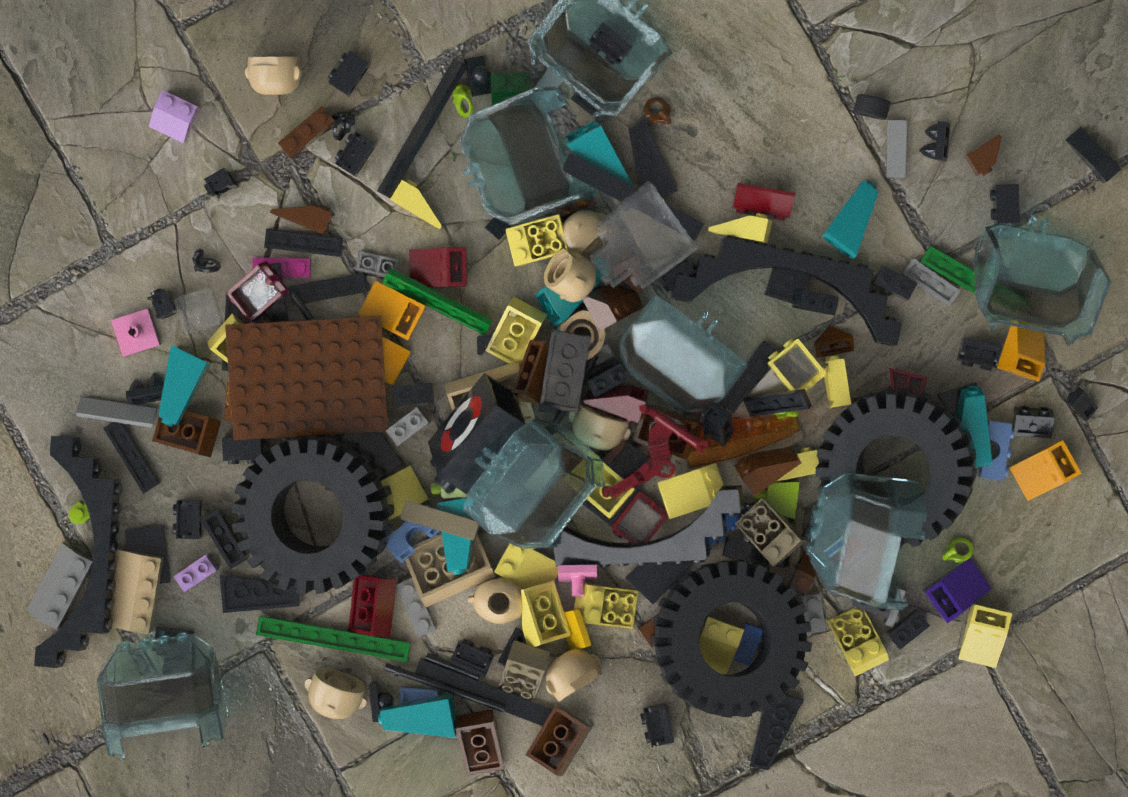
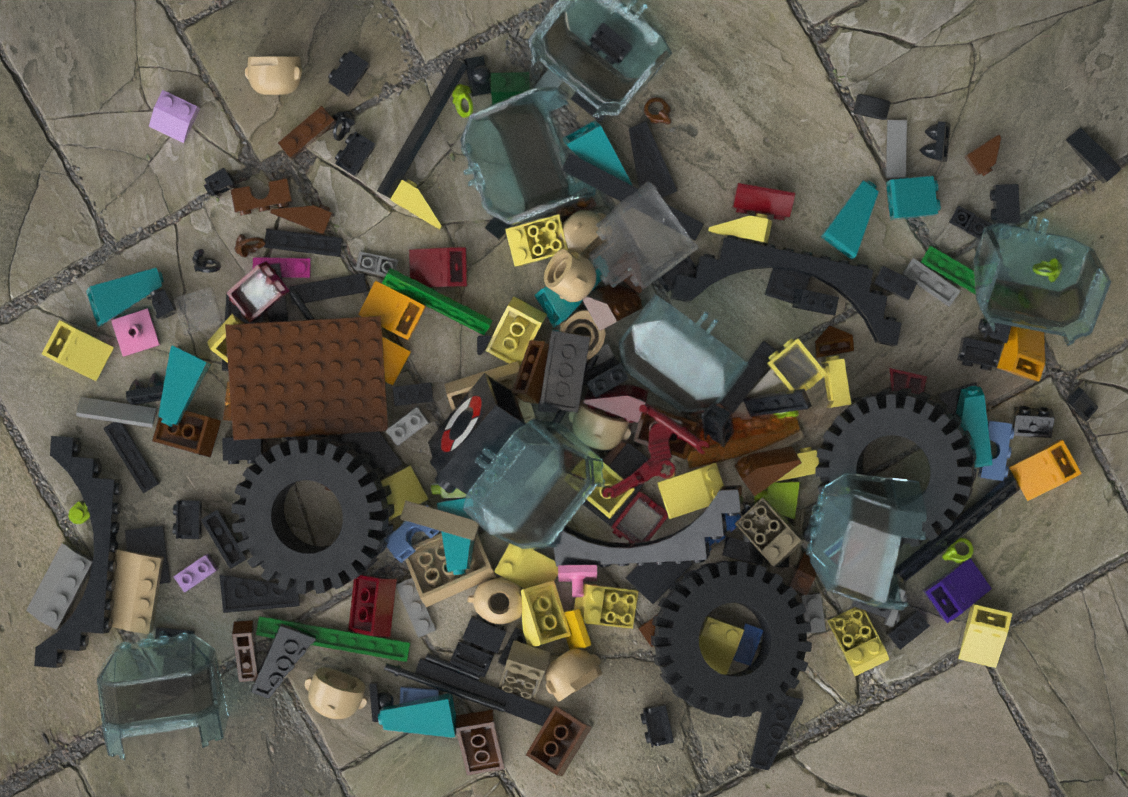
none -> light yellow slope [42,320,114,381]
none -> teal slope [86,267,164,328]
none -> reddish brown arch [231,179,293,216]
none -> reddish brown slope [232,620,258,682]
none -> reddish brown piece [234,234,265,257]
none -> black wing [251,623,316,699]
none -> black hinge [462,614,507,653]
none -> teal slope [886,176,941,221]
none -> black tile [892,475,1020,585]
none -> black slope [949,206,993,242]
none -> black hinge [978,314,1012,343]
none -> lime piece [1032,258,1062,282]

